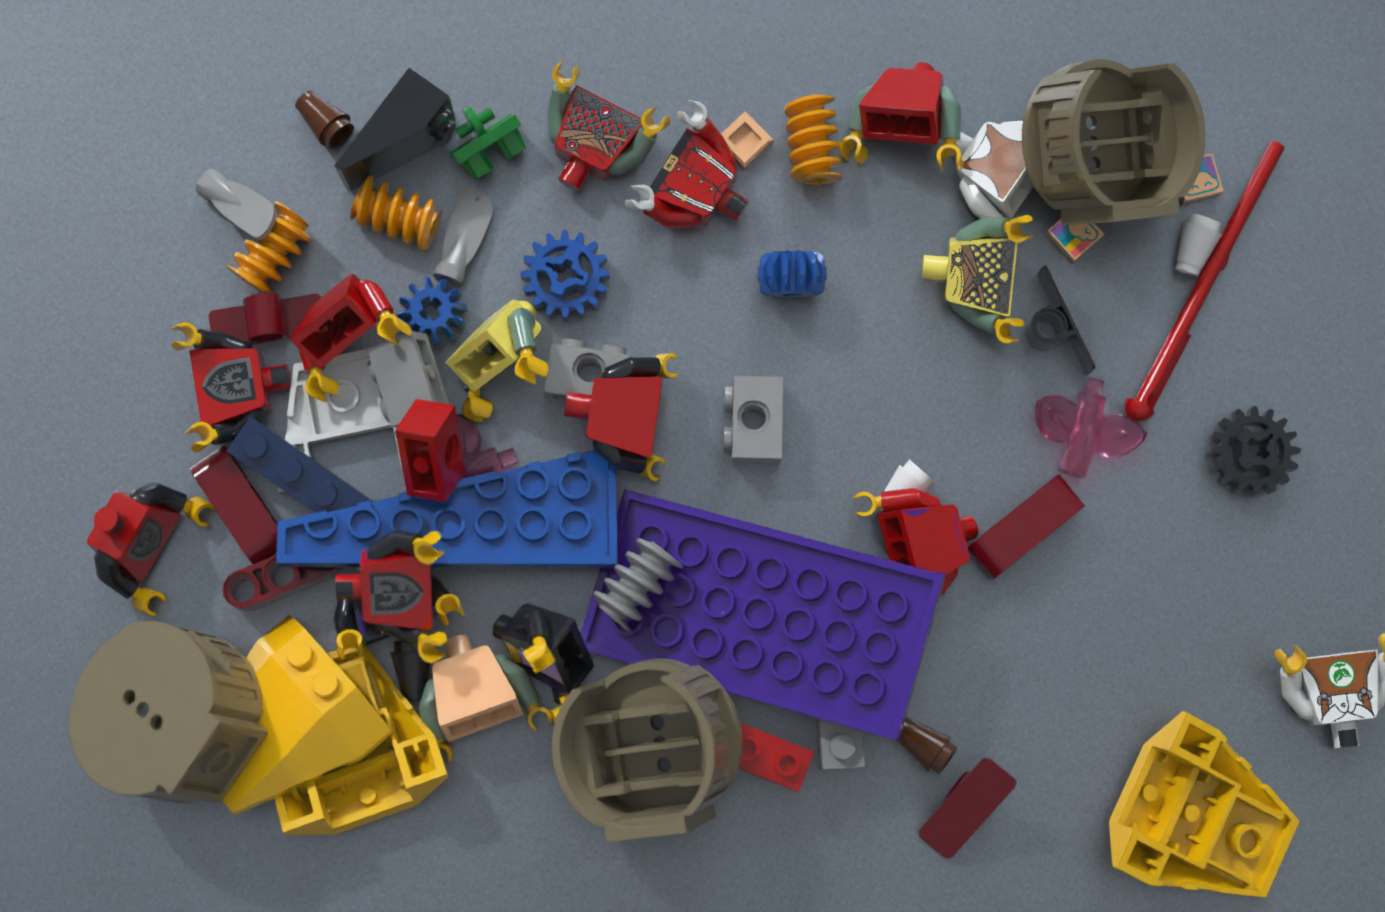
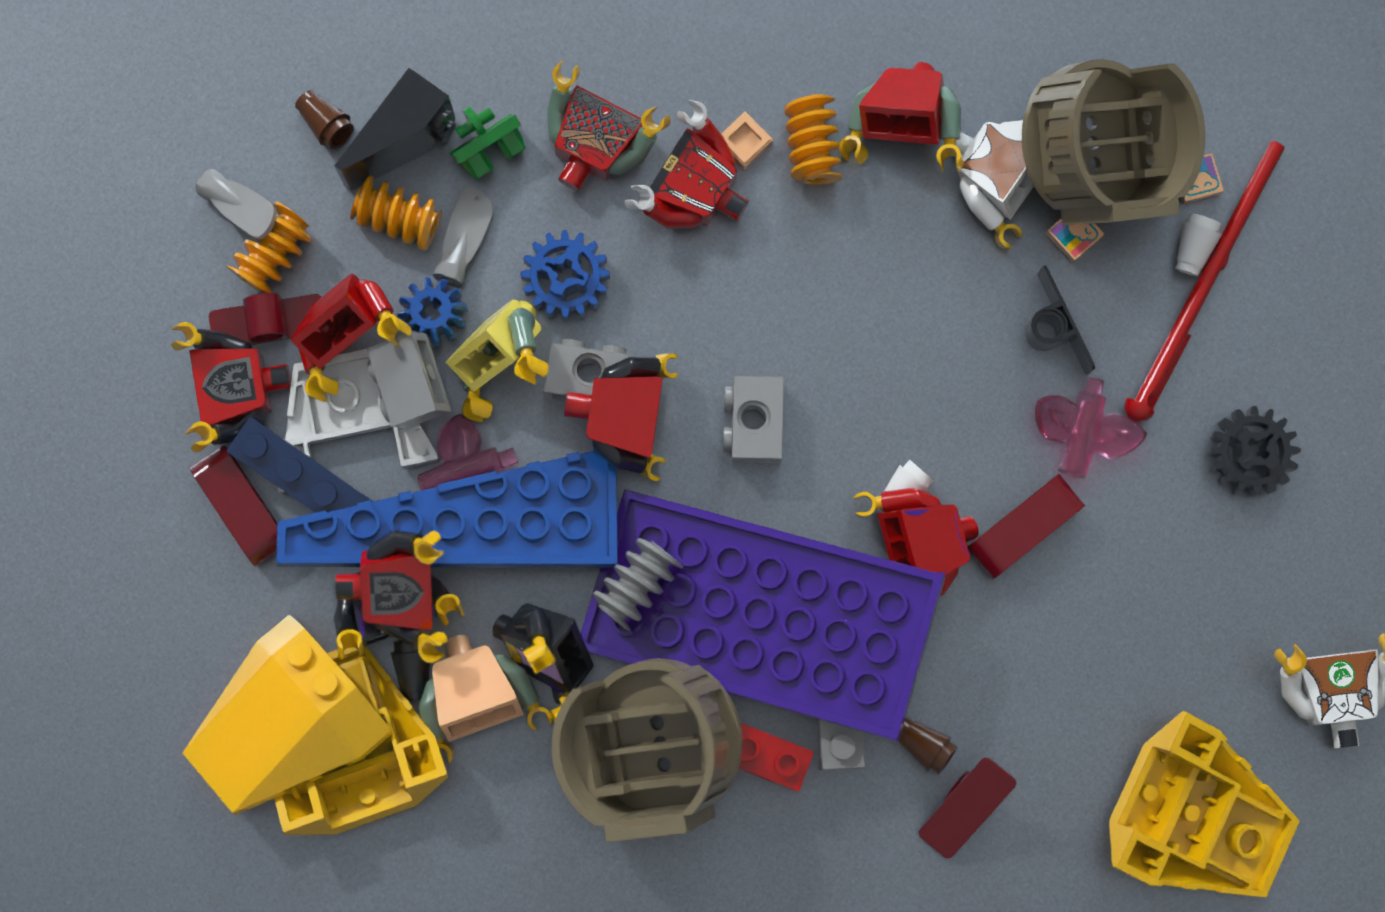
dark tan piece [68,621,268,803] -> none
torso [87,482,216,616] -> none
dark red beam [222,555,343,611] -> none
red brick [395,399,466,502] -> none
blue gear [758,250,827,298] -> none
torso [922,215,1034,343] -> none

